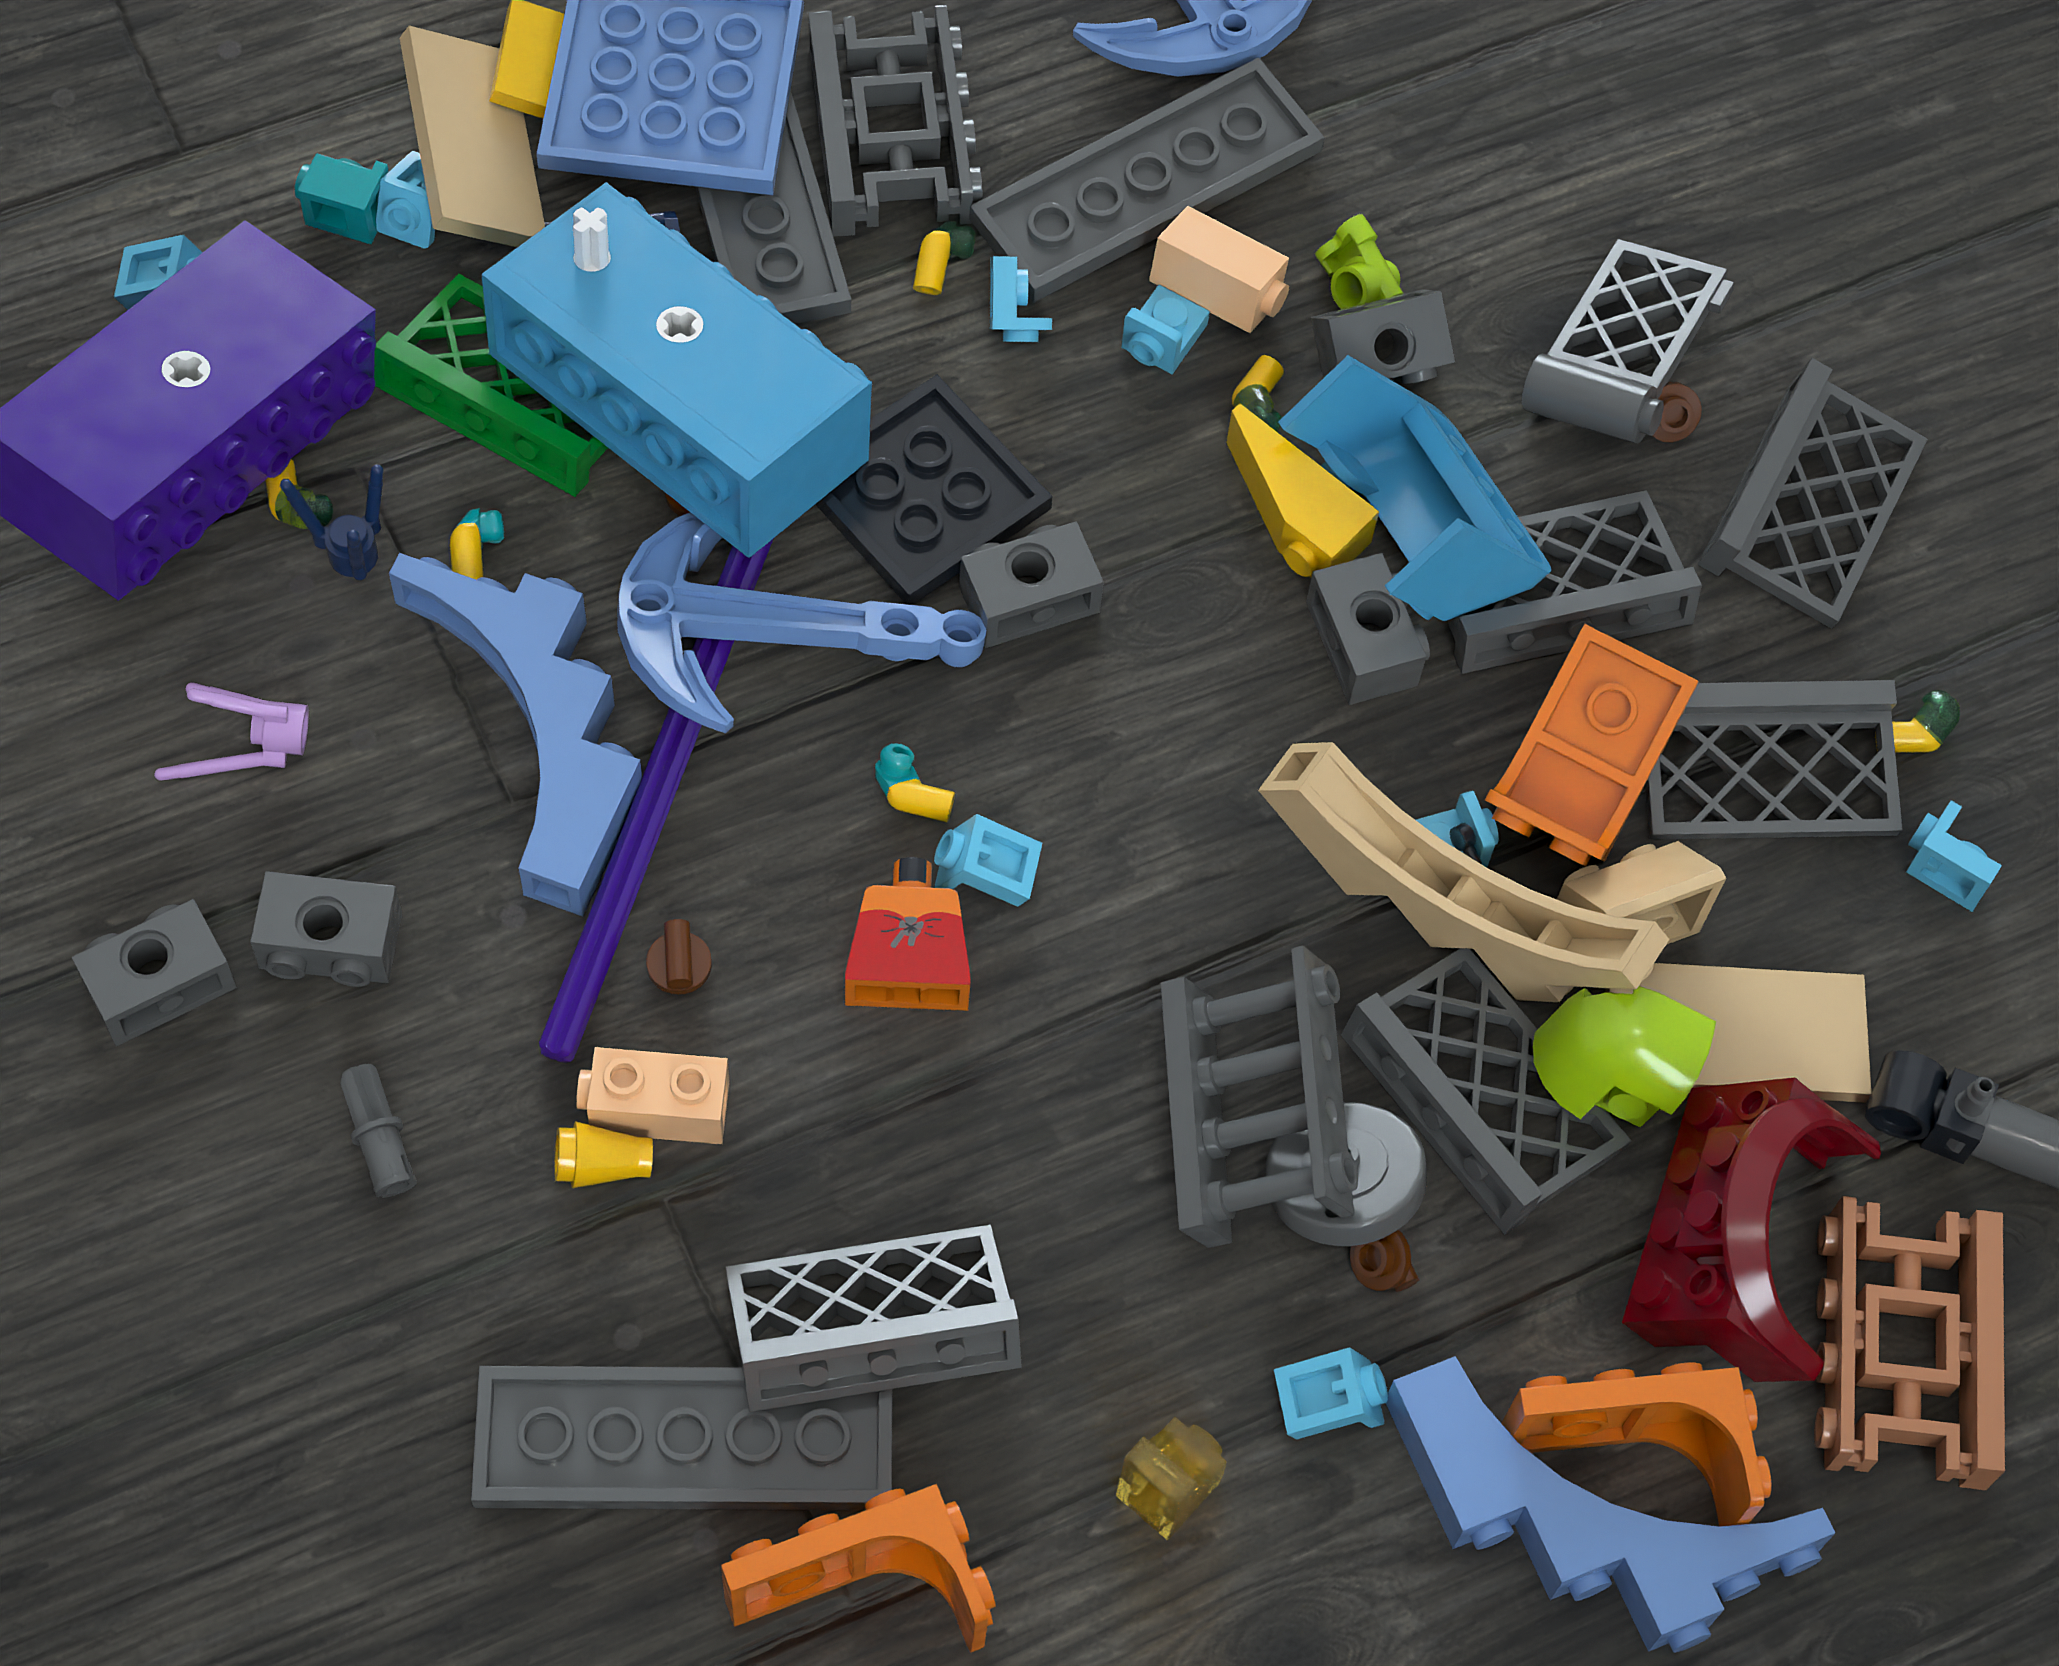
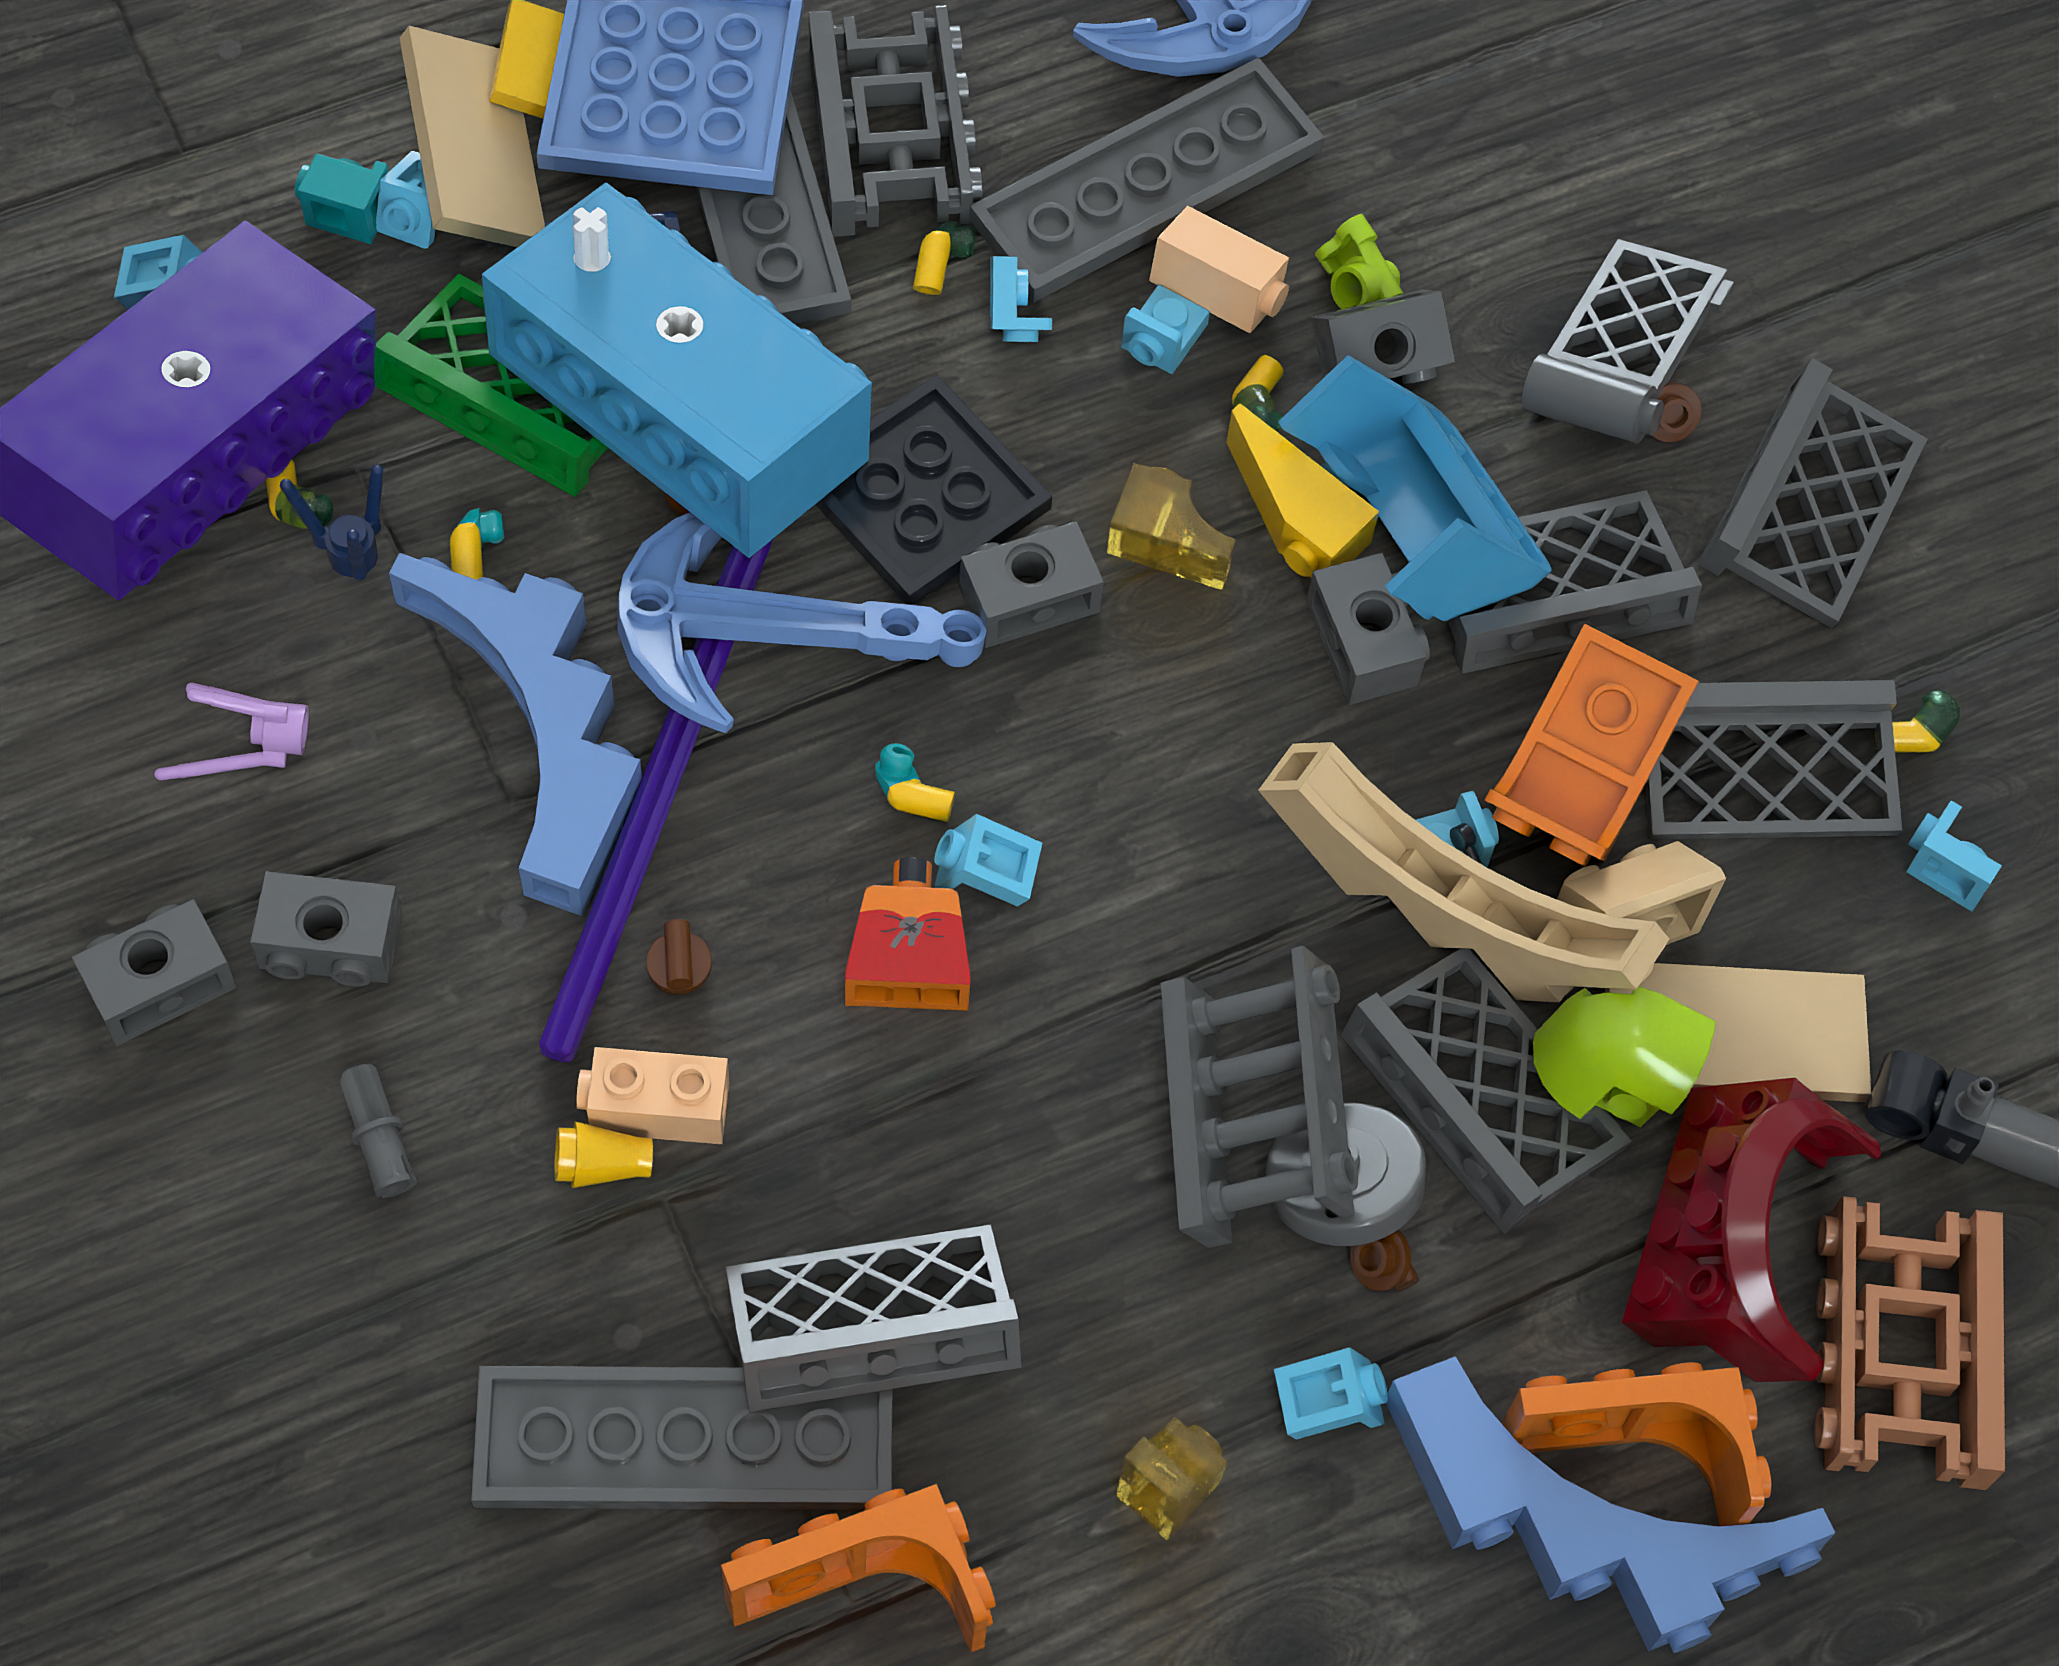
none -> clear yellow arch [1107,463,1236,590]

